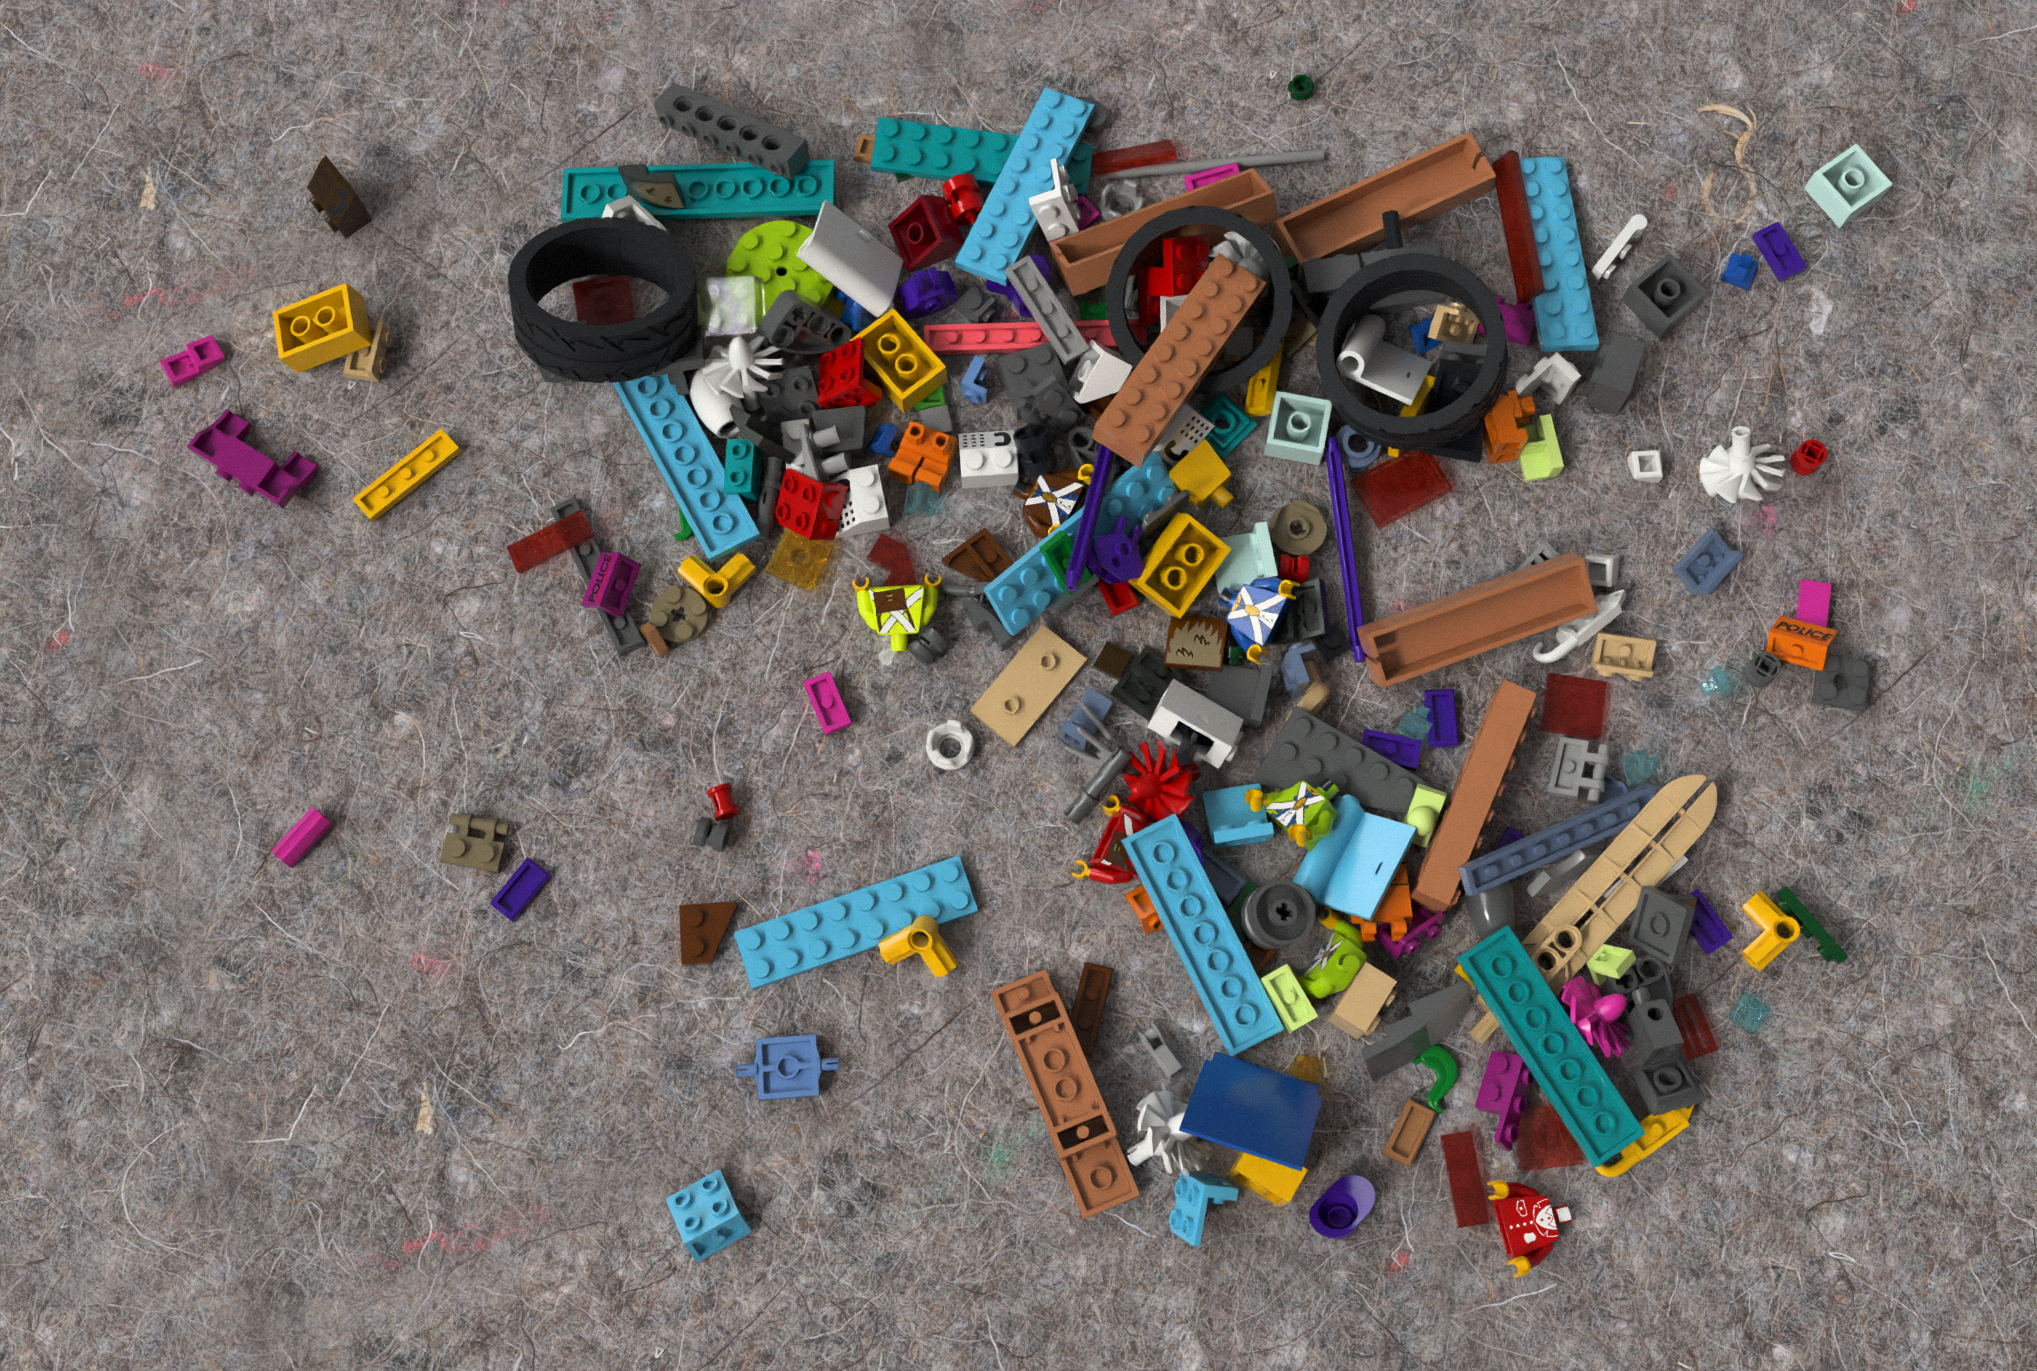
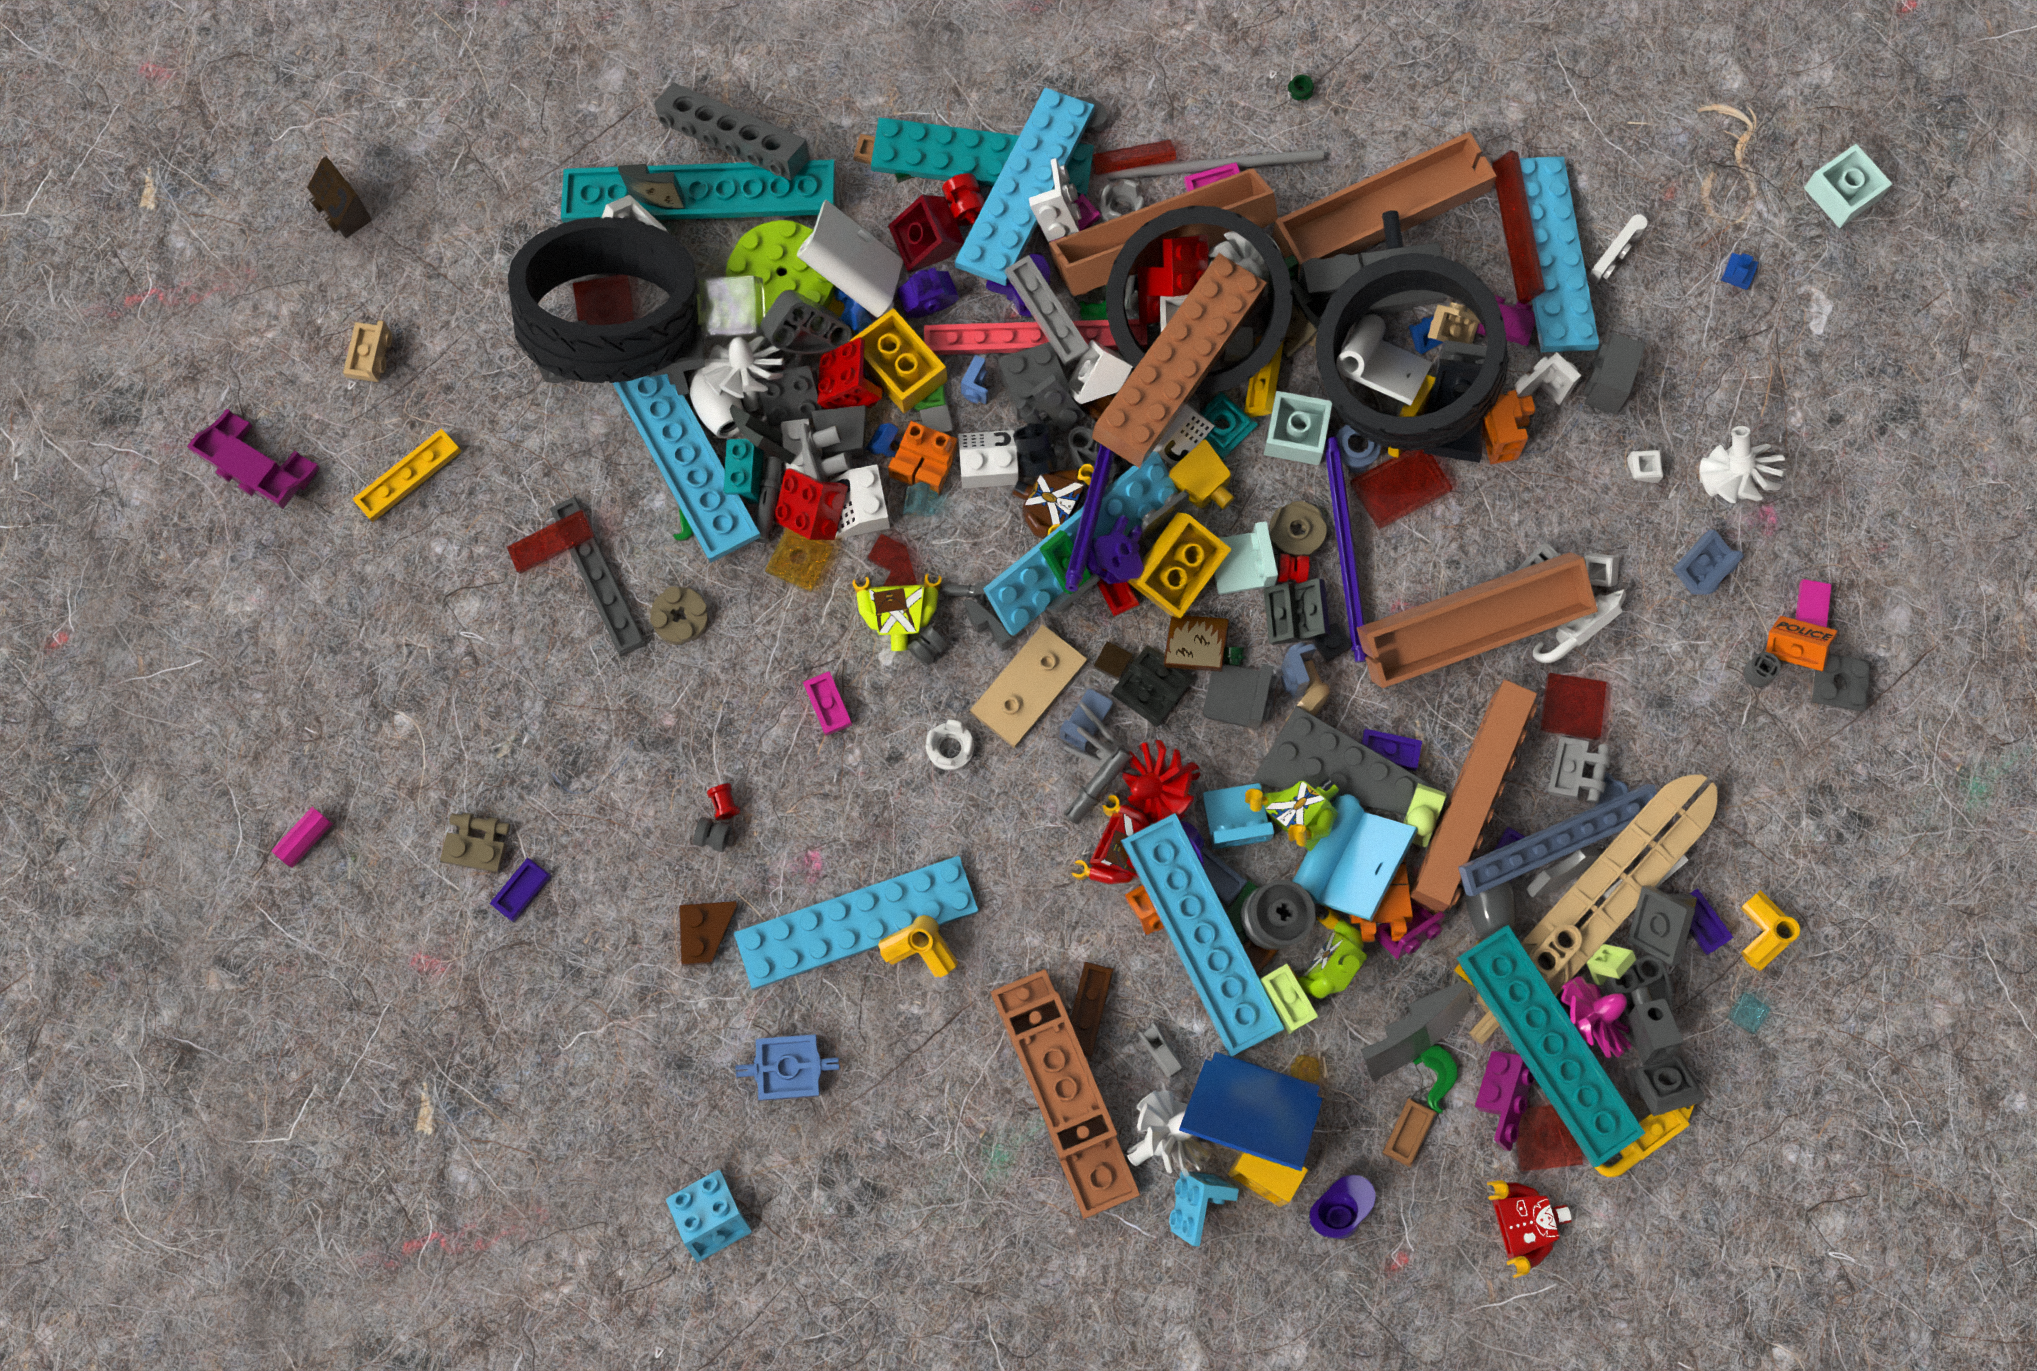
dark pink slope [160,335,225,388] -> none
yellow brick [272,283,372,373] -> none
magenta panel [581,553,641,617] -> none
medium nougat tile [639,622,669,658] -> none
yellow piece [677,552,756,608] -> none
reddish brown wing [941,527,1014,582] -> none
dark grey bracket [954,285,997,324] -> none
white piece [1147,679,1244,769] -> none
torso [1218,577,1300,665] -> none
tan brick [1327,962,1397,1040] -> none
clear light blue tile [1395,704,1432,741] -> none
dark purple tile [1423,689,1459,749] -> none
clear red tile [1439,1131,1489,1228] -> none
yellowish green panel [1517,414,1564,481] -> none
tan bracket [1591,632,1657,681] -> none
dark grey brick [1621,253,1708,339] -> none
clear light blue tile [1621,749,1661,786] -> none
clear red tile [1672,993,1718,1061] -> none
clear light blue tile [1699,665,1733,700] -> none
dark purple plate [1751,222,1807,283] -> none
dark green plate [1775,886,1848,964] -> none
red wheel [1790,440,1827,476] -> none

